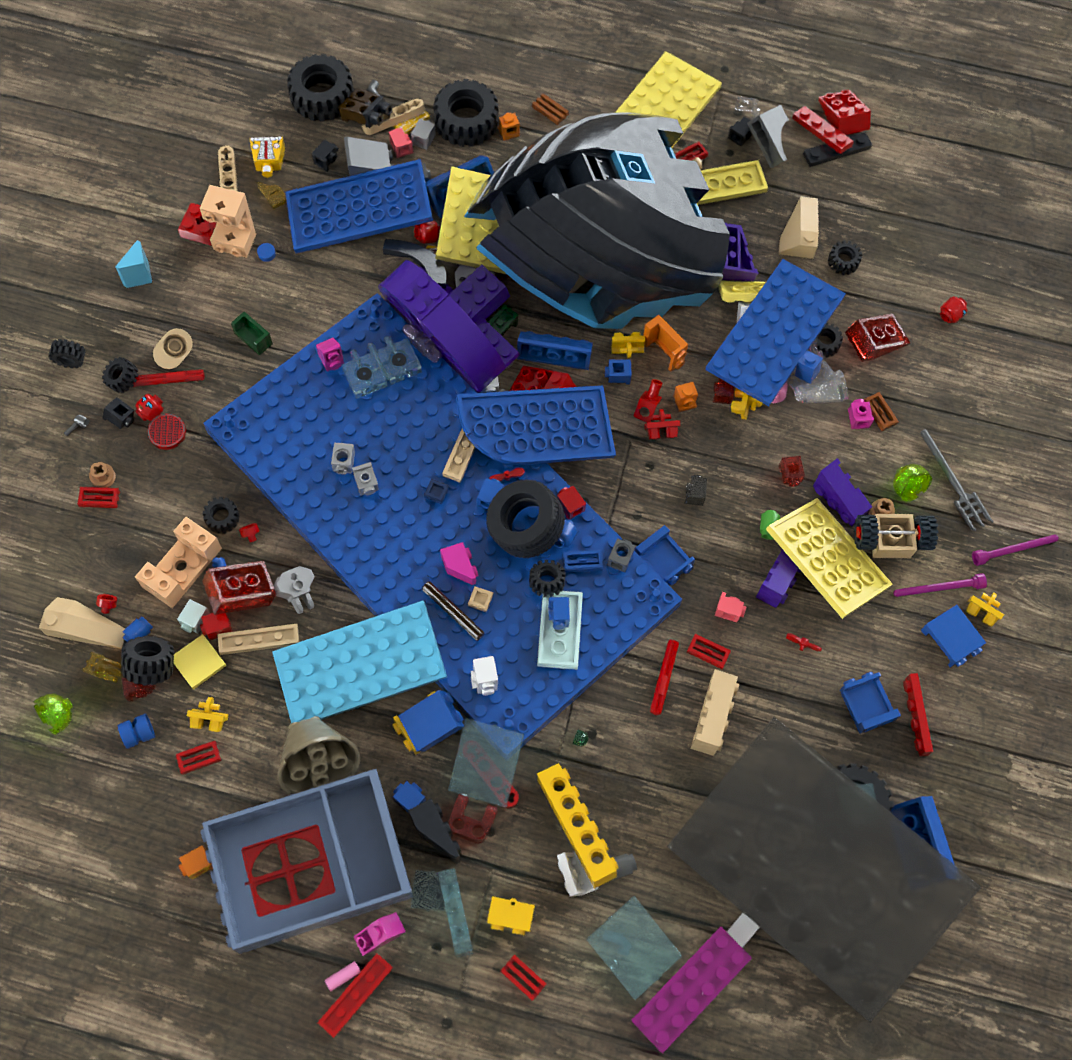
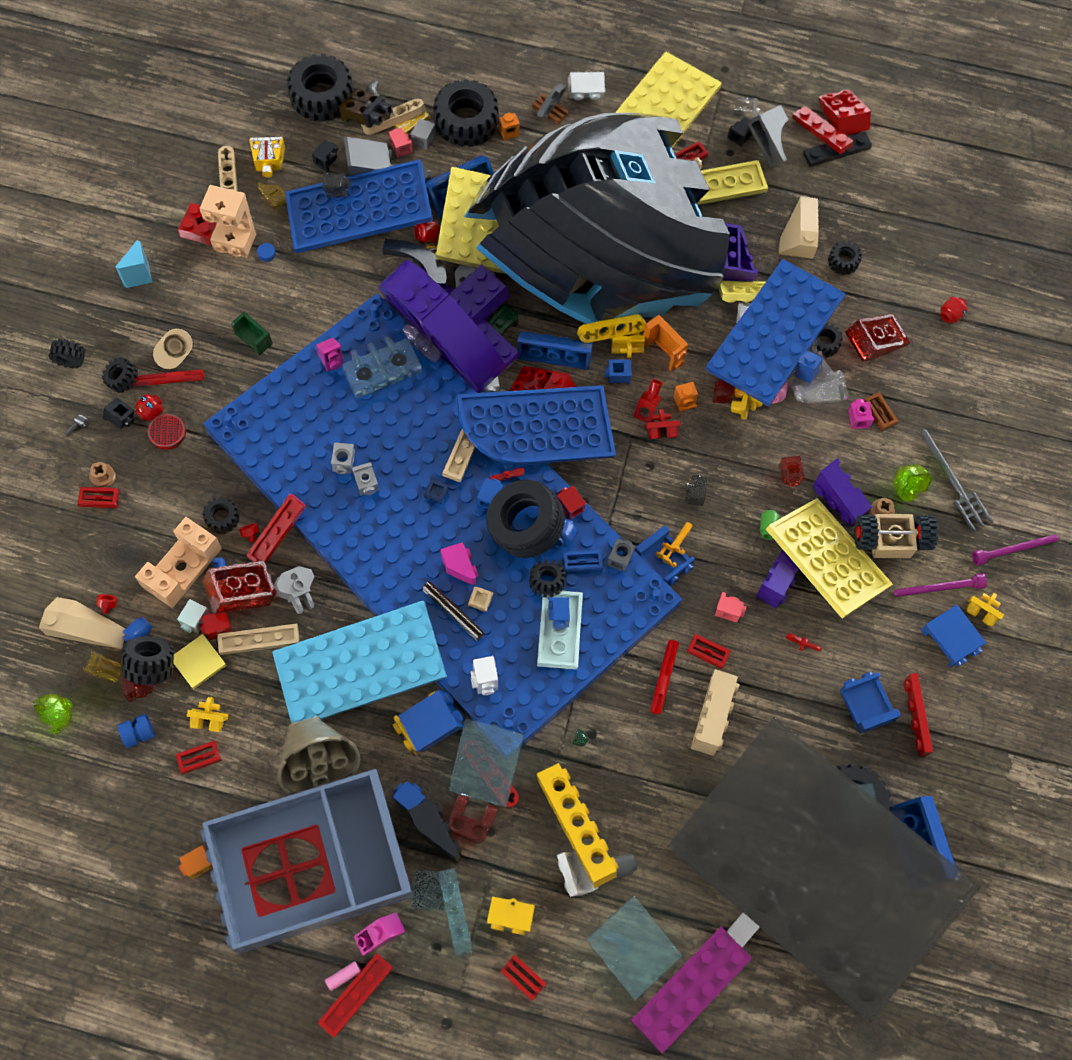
none -> red plate [246,494,307,568]
none -> clear smoke brick [323,172,351,197]
none -> dark grey tile [537,83,567,118]
none -> white brick [568,72,605,100]
none -> yellow beam [577,314,646,343]
none -> light orange piece [656,522,693,568]

